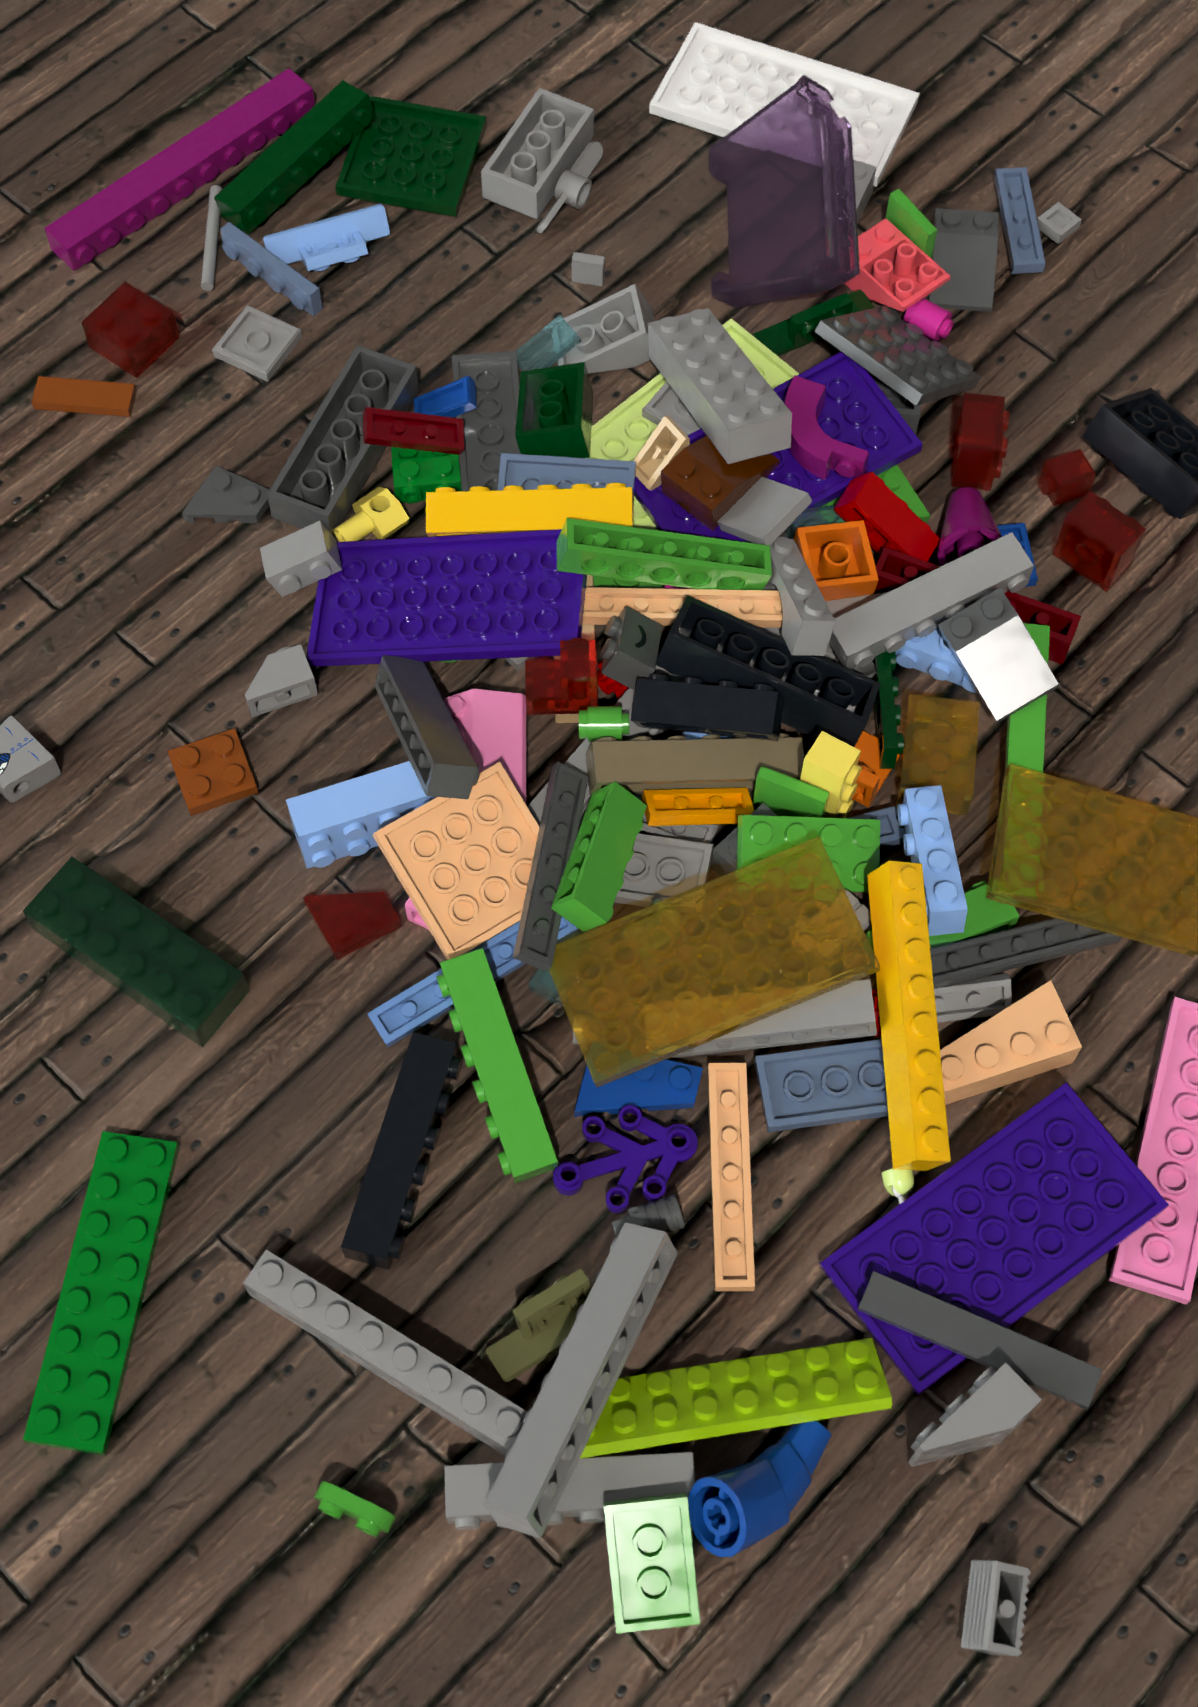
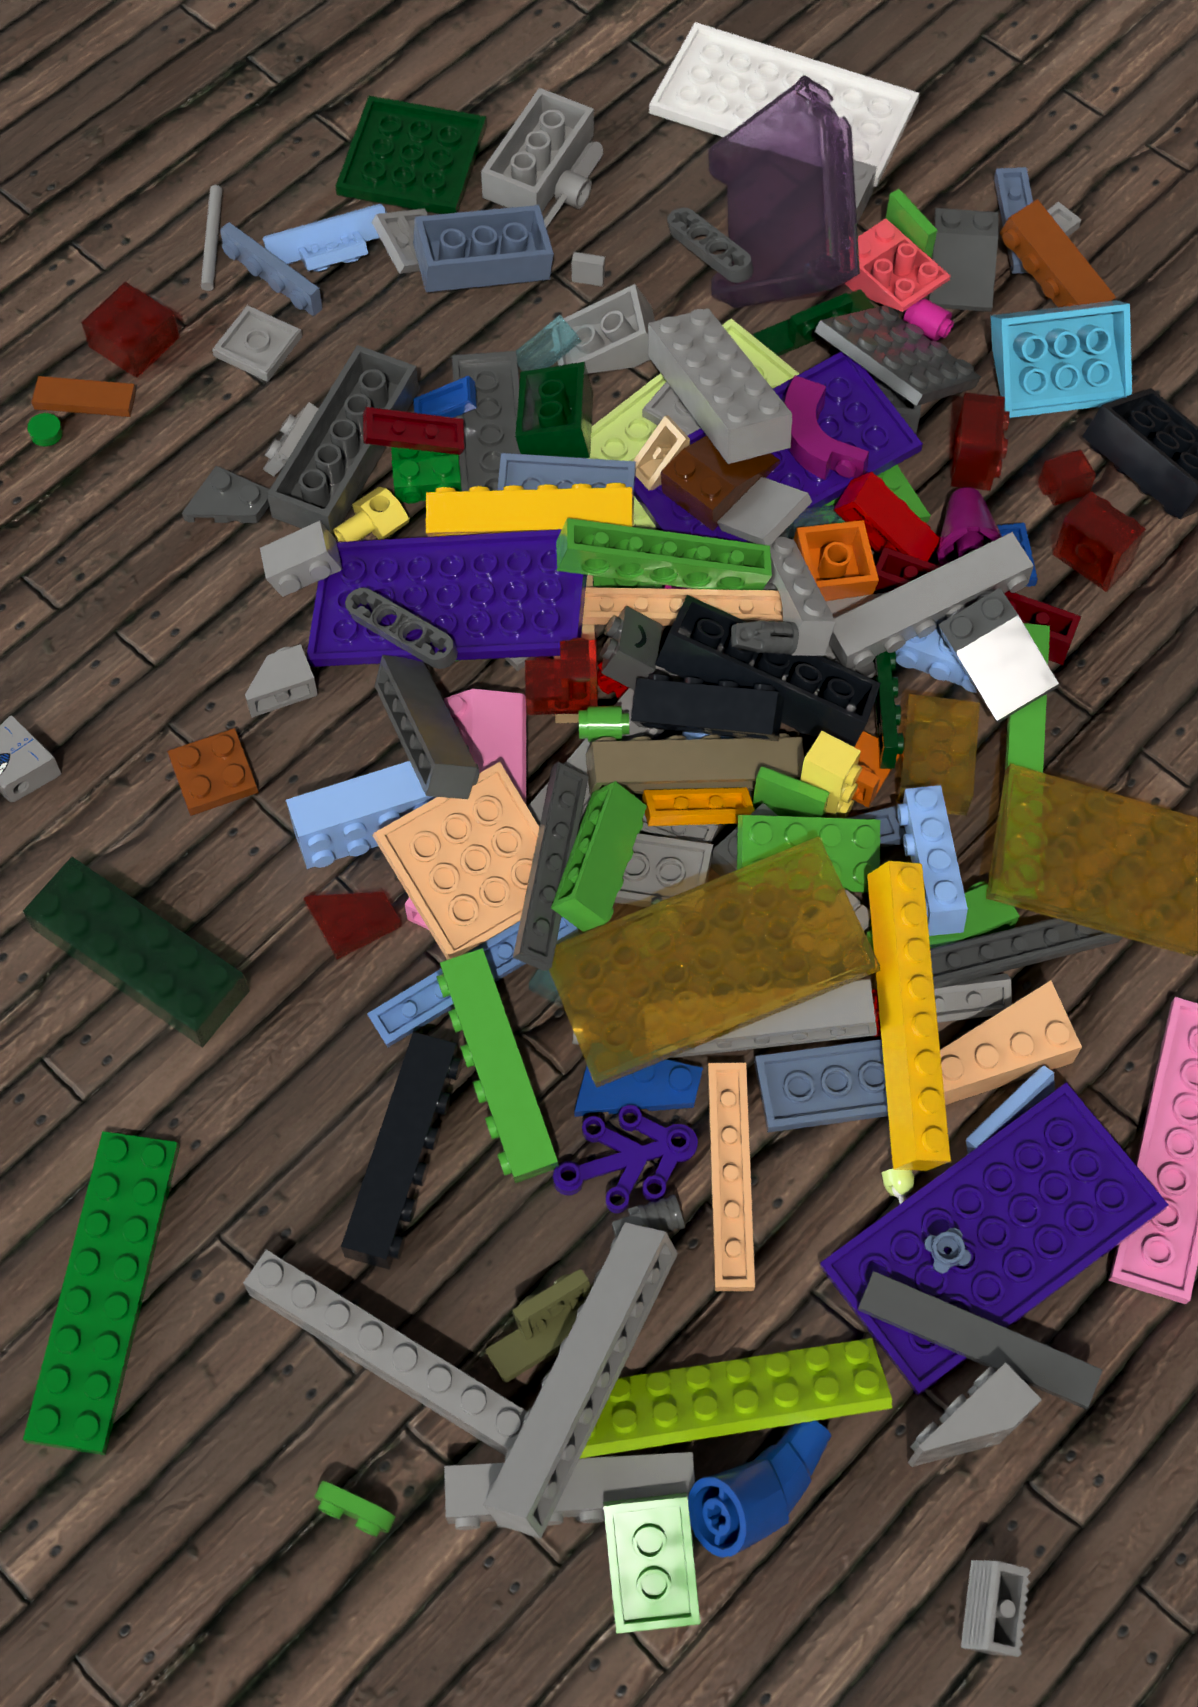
magenta brick [44,68,315,271] -> none
dark green brick [214,80,376,235] -> none
none -> green tile [27,413,63,447]
none -> light grey plate [263,402,318,477]
none -> dark grey beam [345,588,458,669]
none -> light grey wing [372,208,427,274]
none -> sand blue brick [413,205,554,292]
none -> dark grey beam [667,208,754,283]
none -> dark grey hinge [731,620,799,654]
none -> sand blue plate [925,1228,971,1274]
none -> light blue tile [966,1065,1055,1154]
none -> medium azure slope [991,300,1132,418]
none -> dark orange brick [999,199,1116,307]

